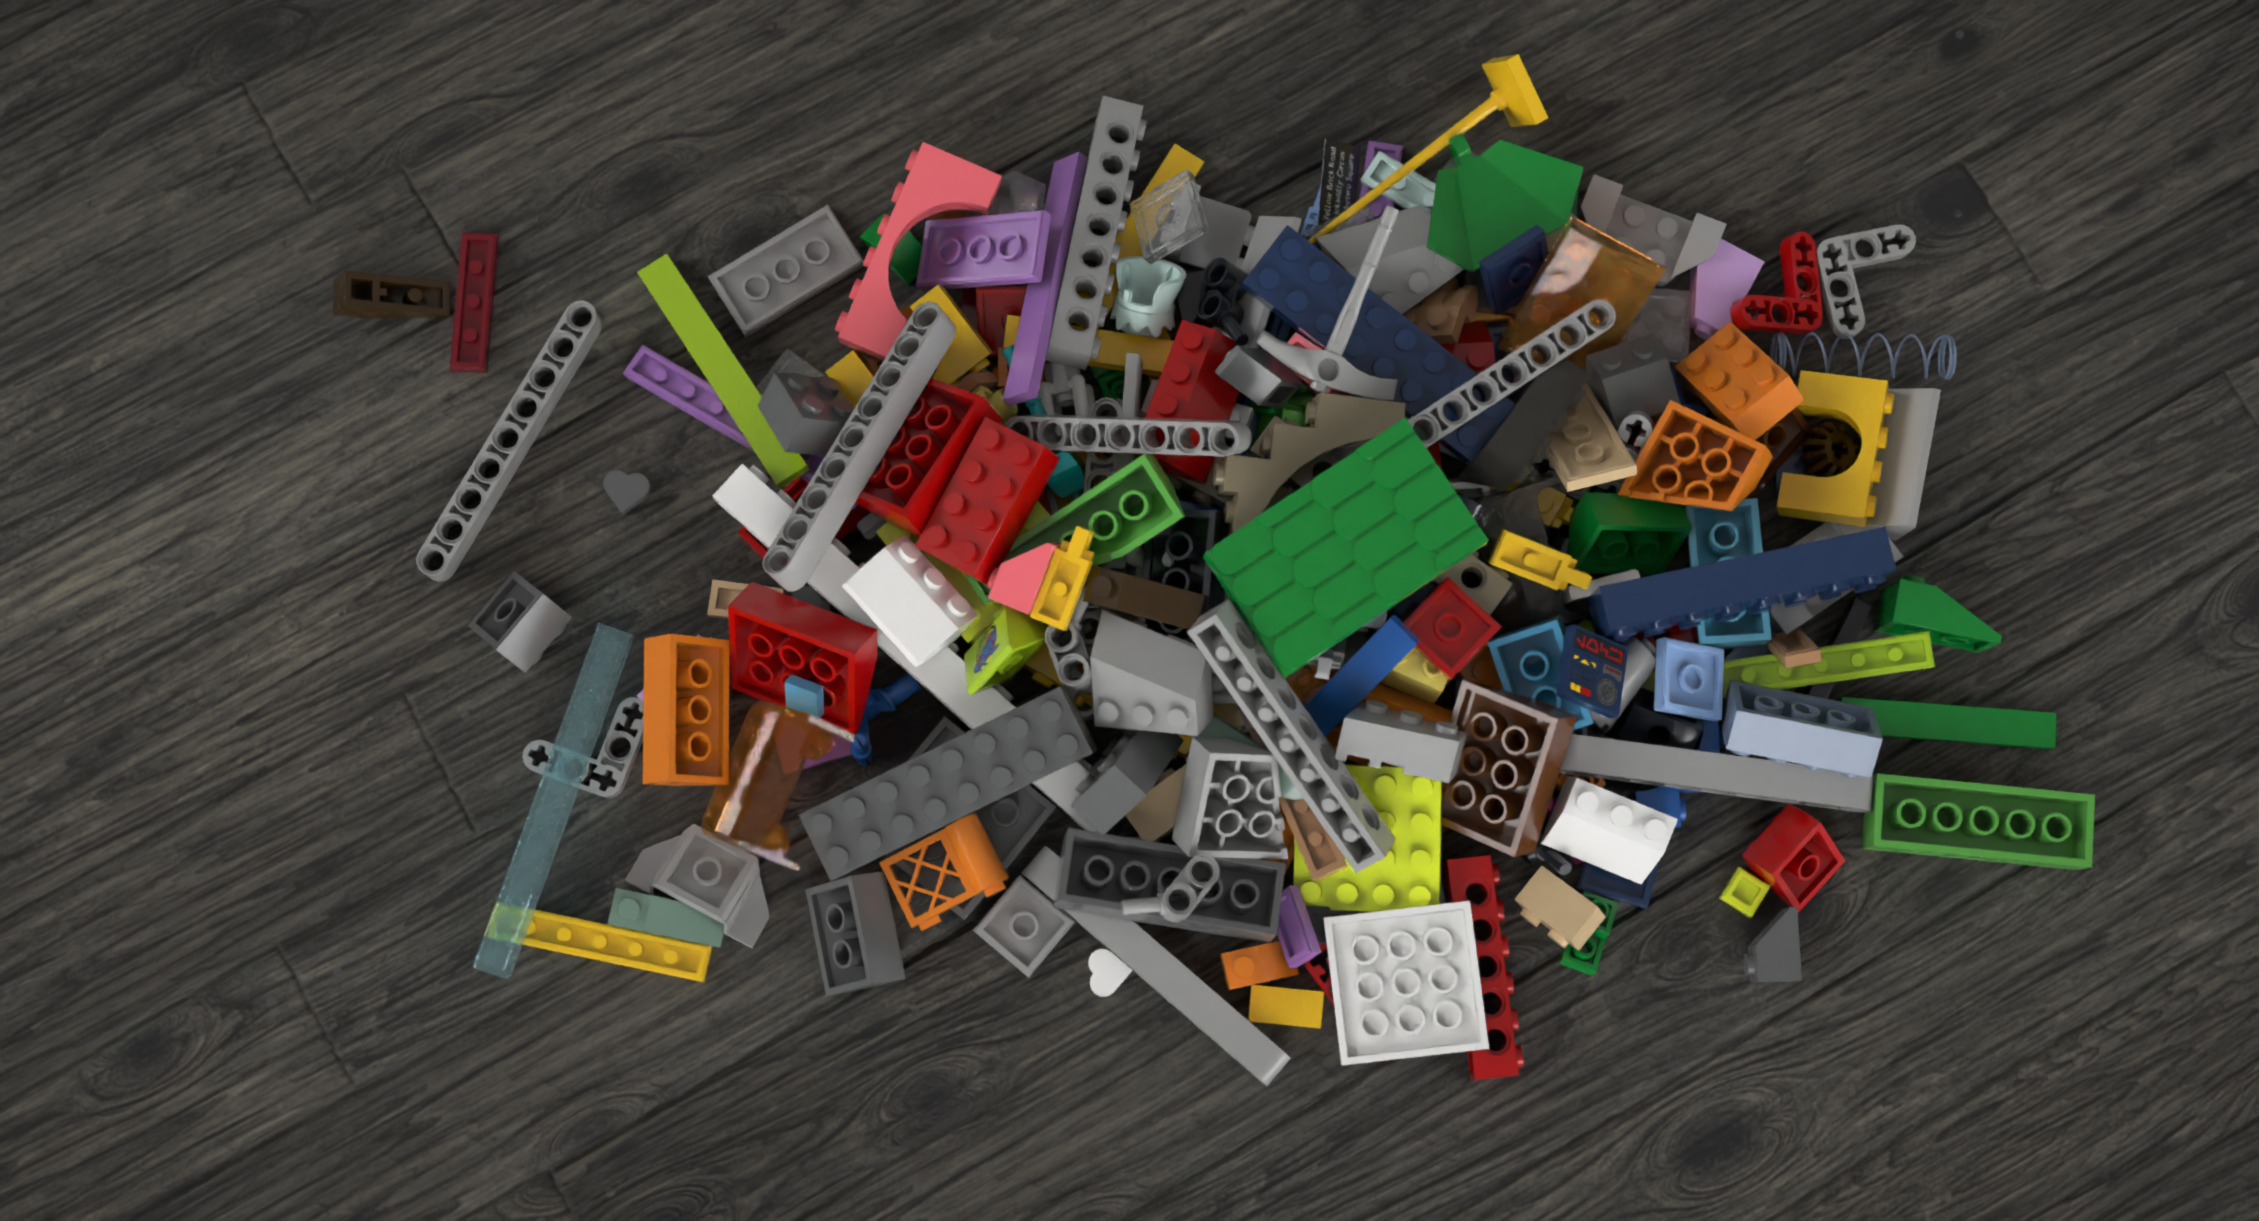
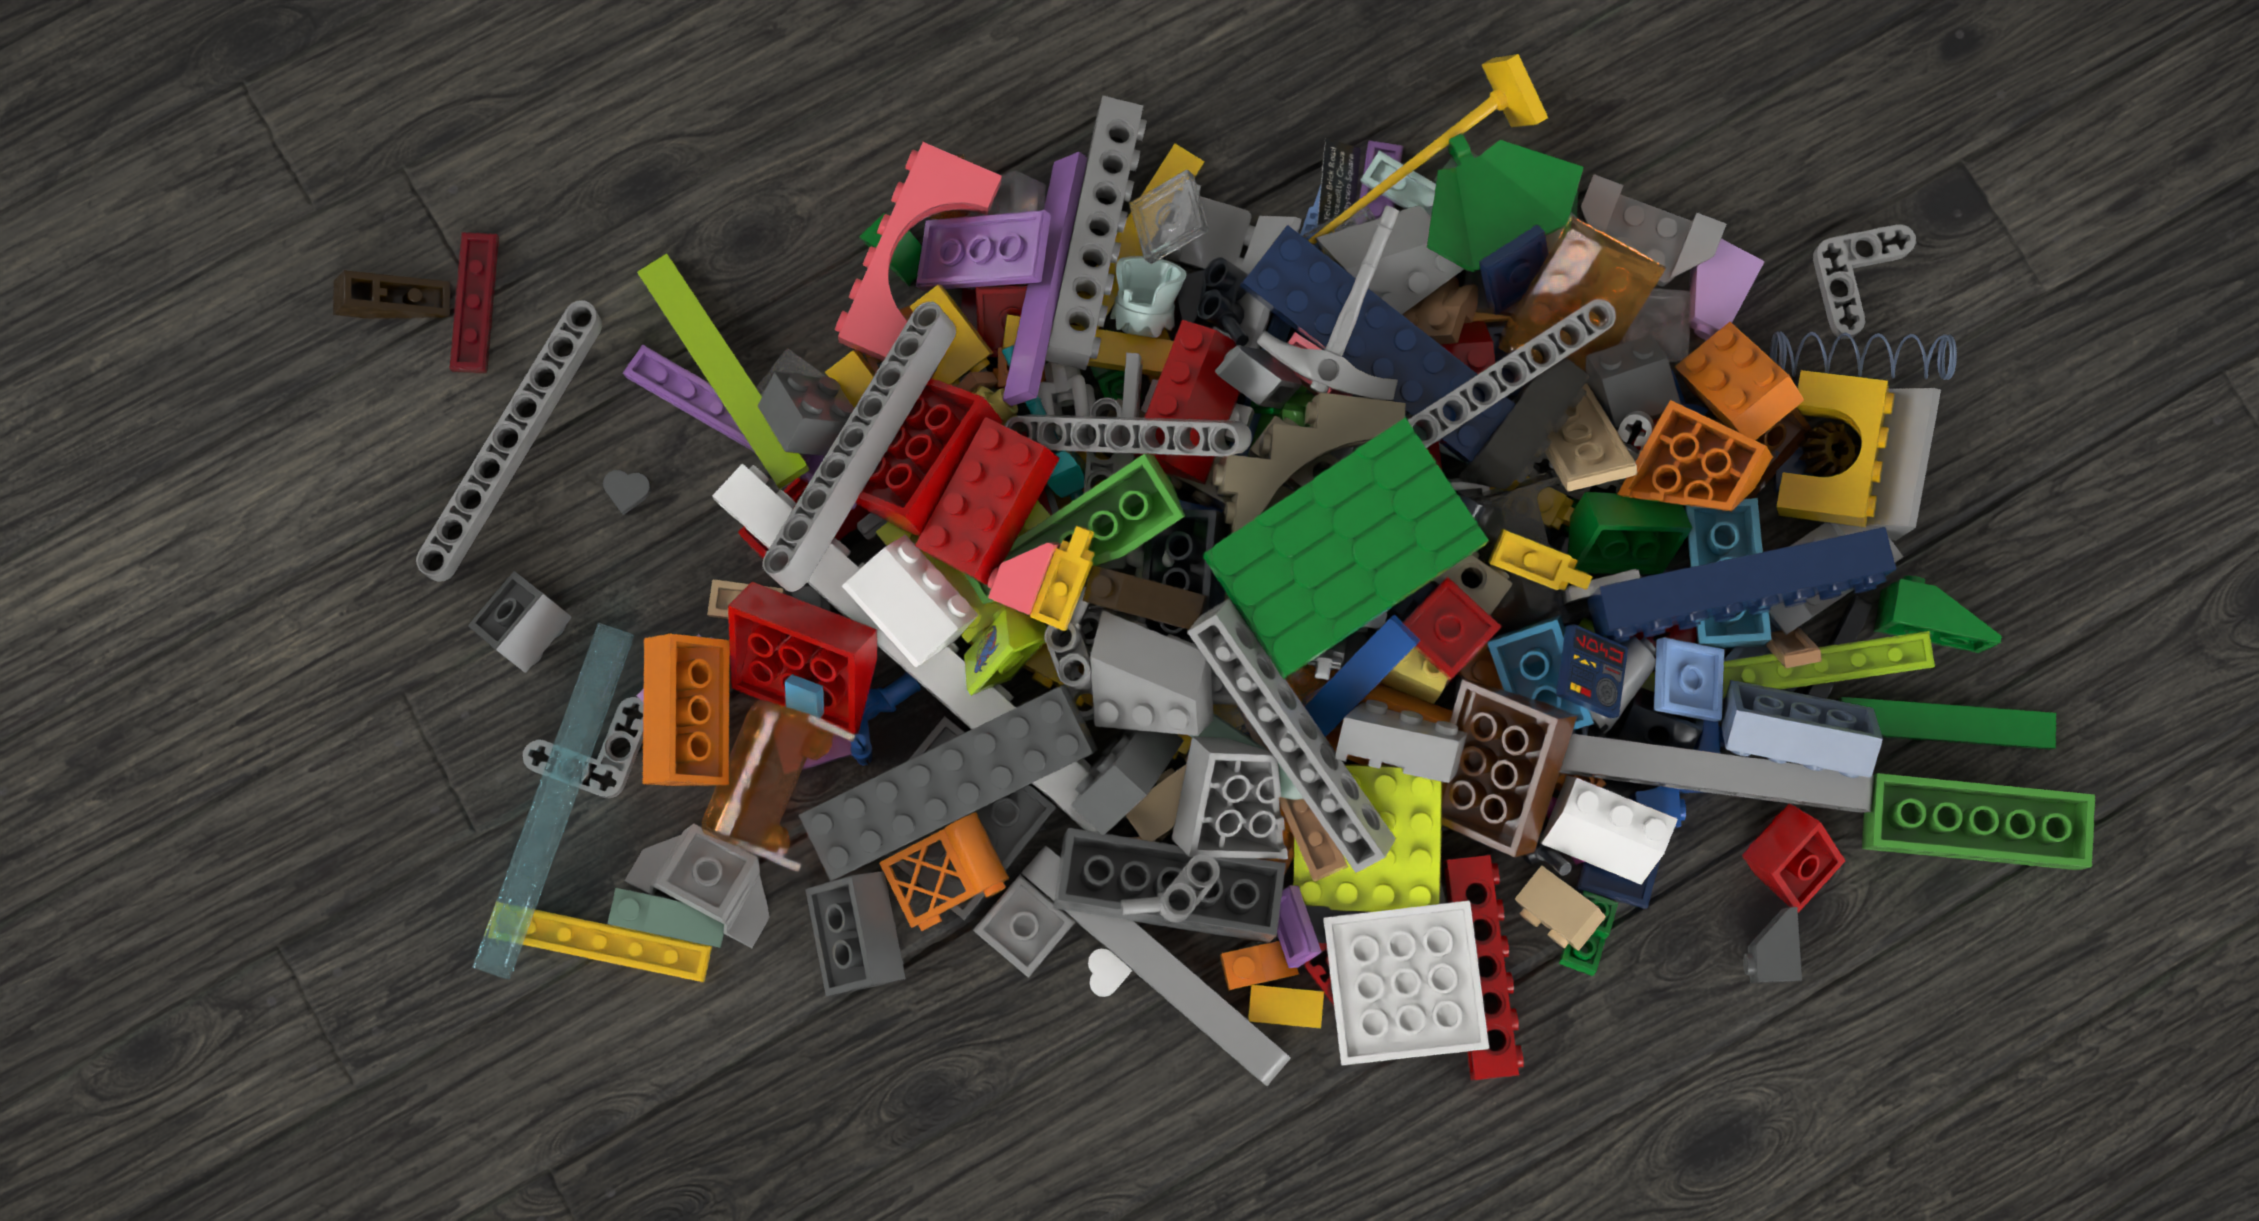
light grey tile [708,205,864,337] -> none
neon yellow tile [1719,867,1771,918] -> none
red beam [1730,231,1823,334] -> none

